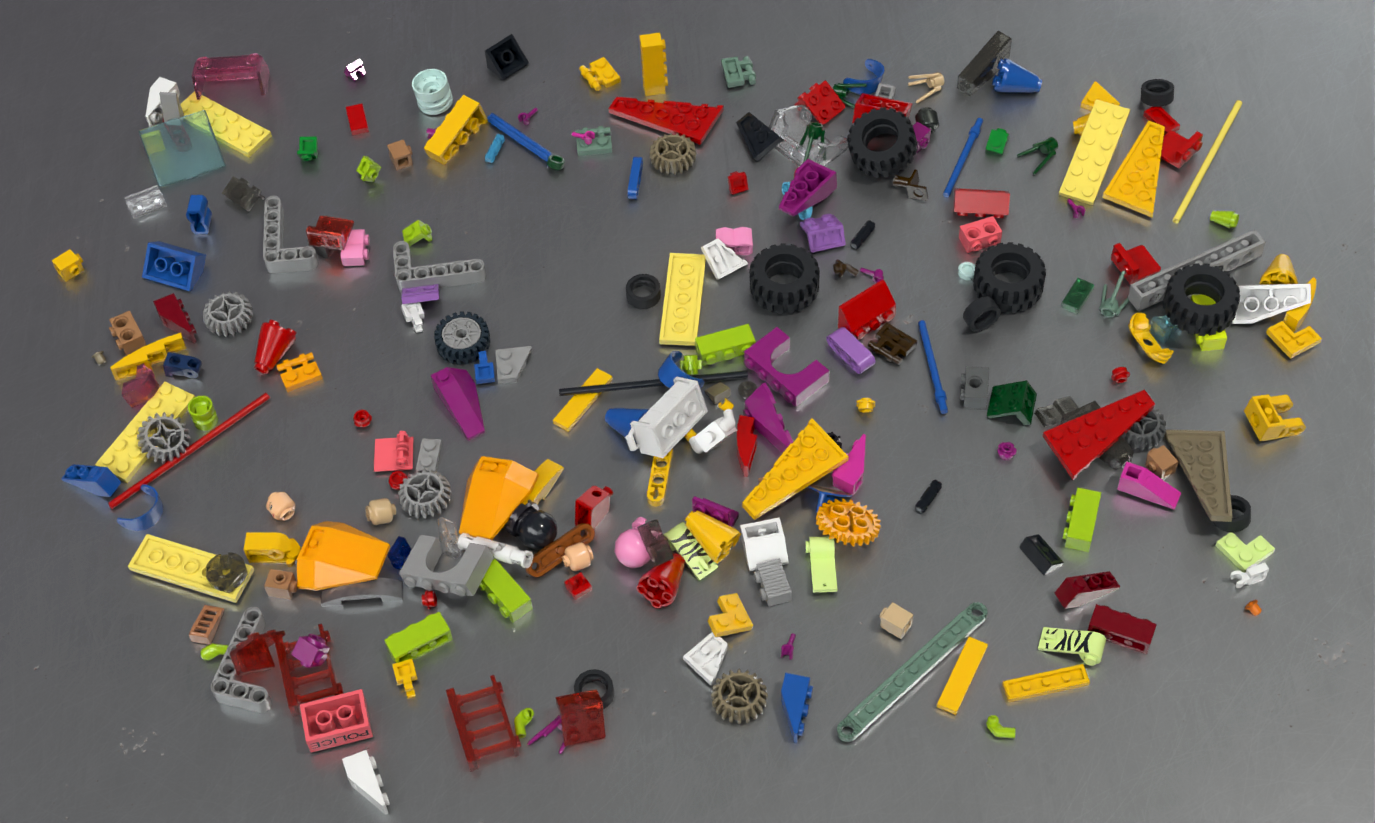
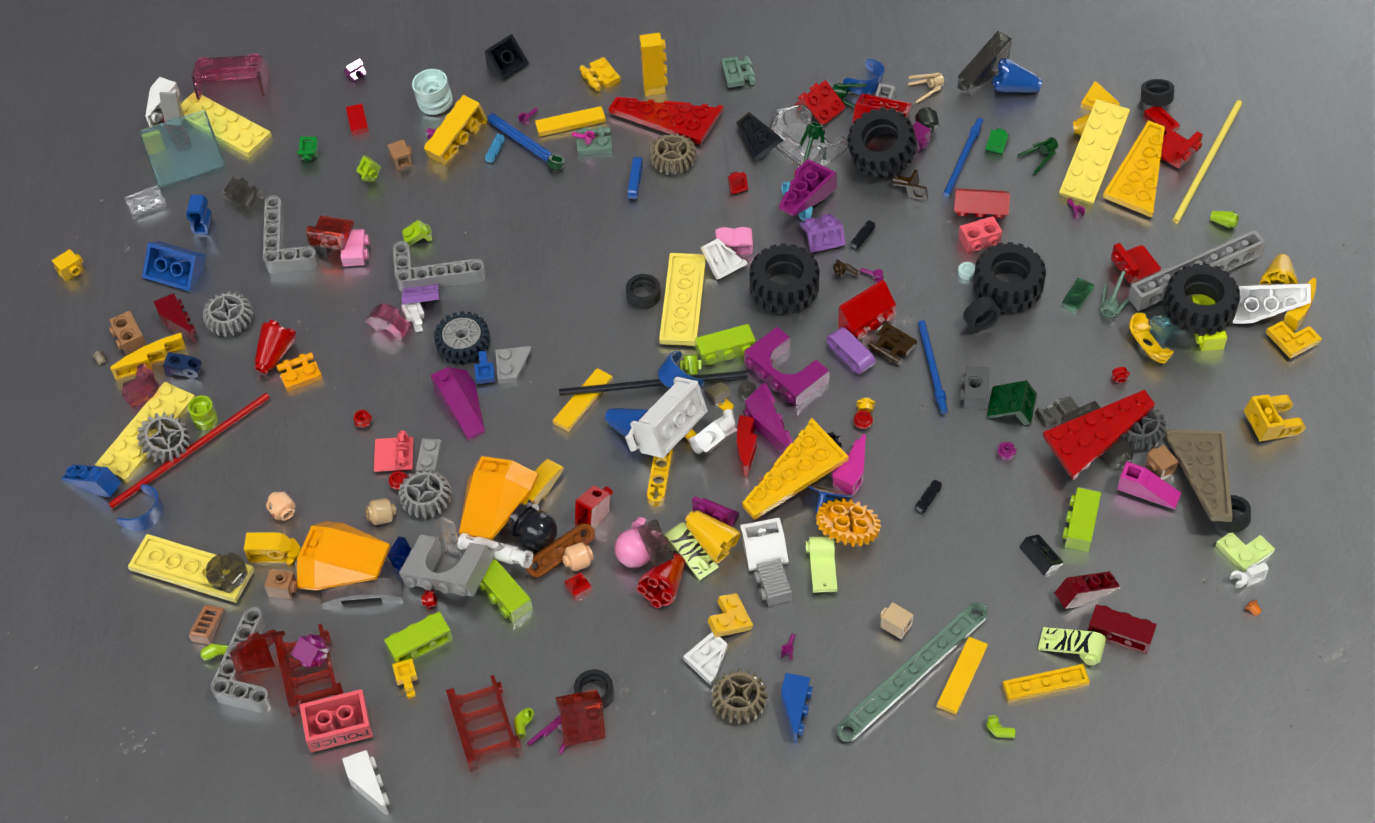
none -> clear pink brick [365,303,412,340]
none -> yellow tile [535,106,606,137]
none -> red plate [853,410,873,429]

